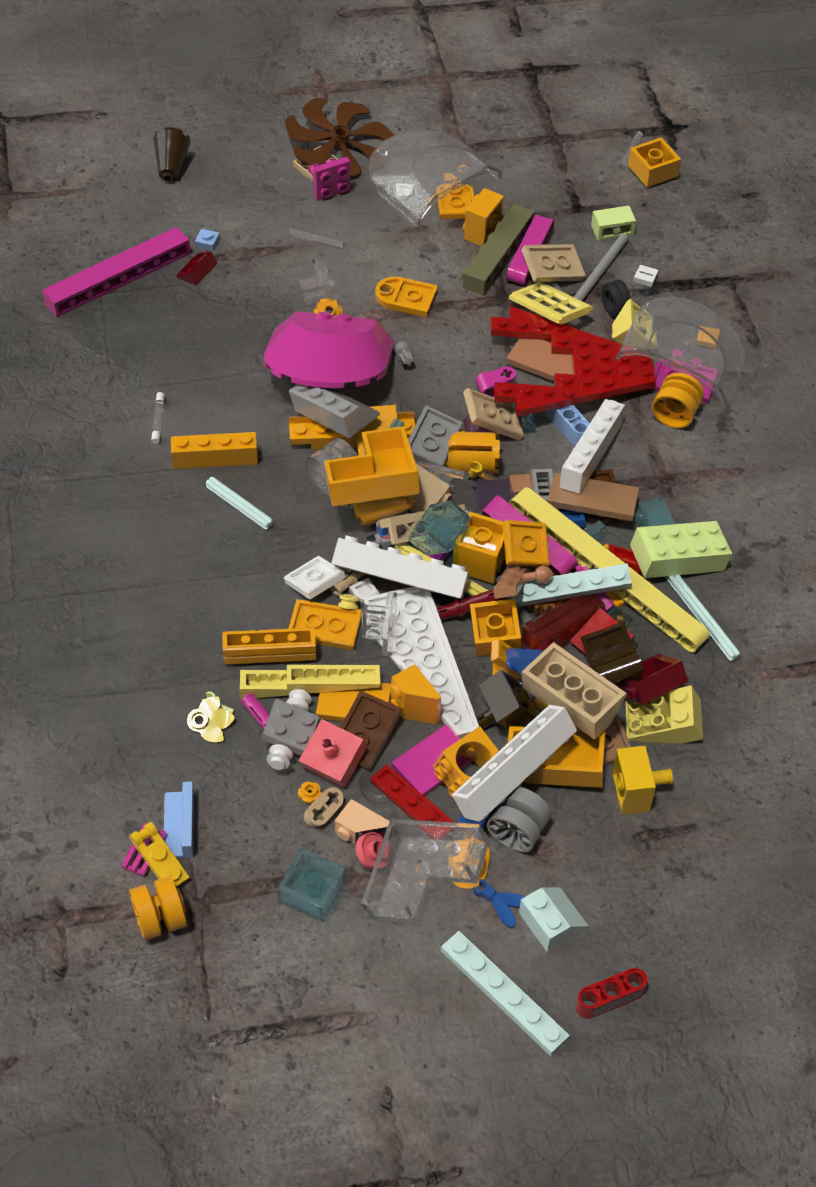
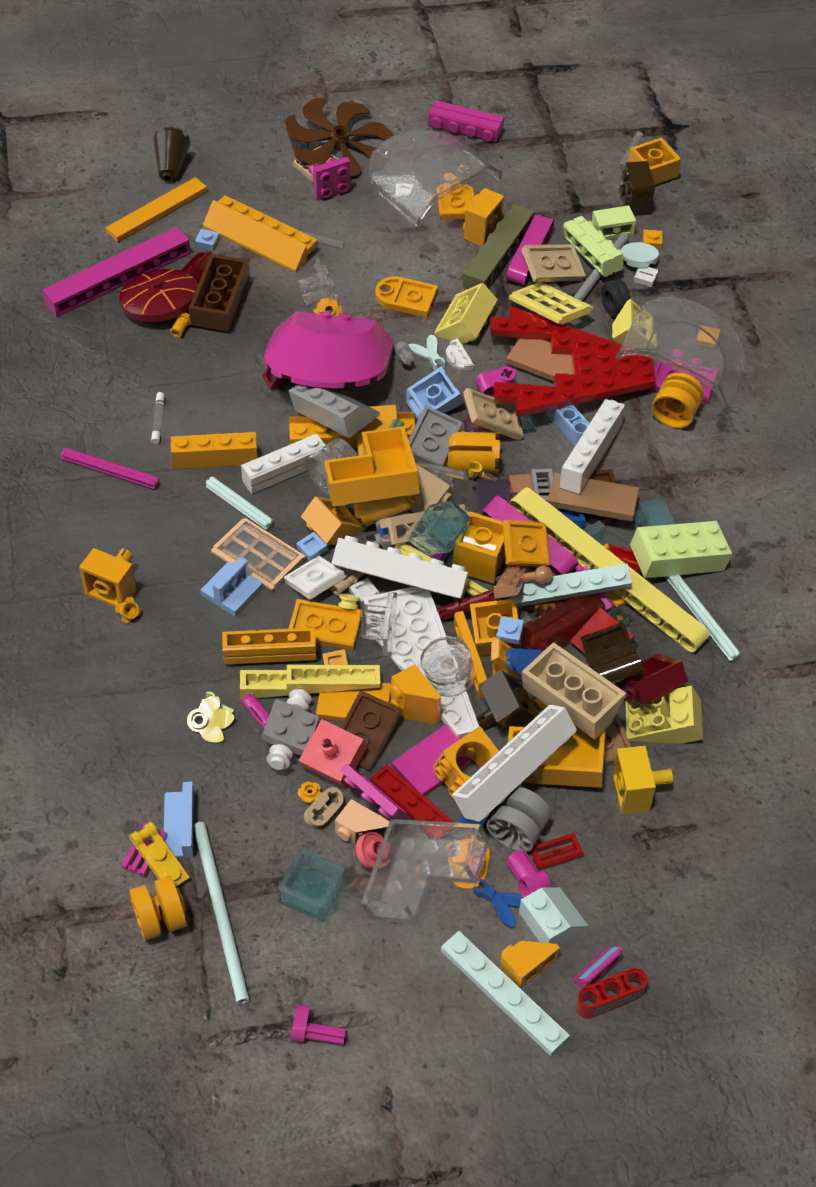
none -> dark pink axle [61,447,159,489]
none -> light orange brick [79,548,137,607]
none -> light orange tile [105,177,207,242]
none -> light orange plate [115,597,141,623]
none -> dark red dish [119,269,197,322]
none -> light orange pin [170,312,191,338]
none -> reddish brown brick [189,254,250,332]
none -> light aqua piece [193,822,249,1005]
none -> light blue bracket [200,557,263,617]
none -> light orange slope [203,195,318,273]
none -> clear piece [211,518,306,592]
none -> white brick [241,434,327,494]
none -> dark red tile [262,368,290,390]
none -> dark pink piece [291,1004,346,1045]
none -> light blue plate [296,532,328,561]
none -> light orange slope [301,496,366,546]
none -> light orange plate [322,649,348,665]
none -> dark pink plate [340,763,412,825]
none -> light blue slope [406,366,465,420]
none -> light aqua piece [408,335,445,370]
none -> clear wheel [420,636,476,697]
none -> dark pink brick [428,100,504,143]
none -> light yellow slope [434,283,498,344]
none -> white tile [446,338,474,371]
none -> light orange tile [454,611,487,698]
none -> light blue plate [496,616,524,644]
none -> light orange slope [500,941,560,989]
none -> dark pink piece [506,849,551,898]
none -> red tile [529,833,584,871]
none -> yellowish green brick [563,216,624,277]
none -> dark pink slope [572,947,622,989]
none -> dark brown brick [619,161,655,216]
none -> light aqua tile [621,242,659,268]
none -> light orange plate [642,230,662,250]

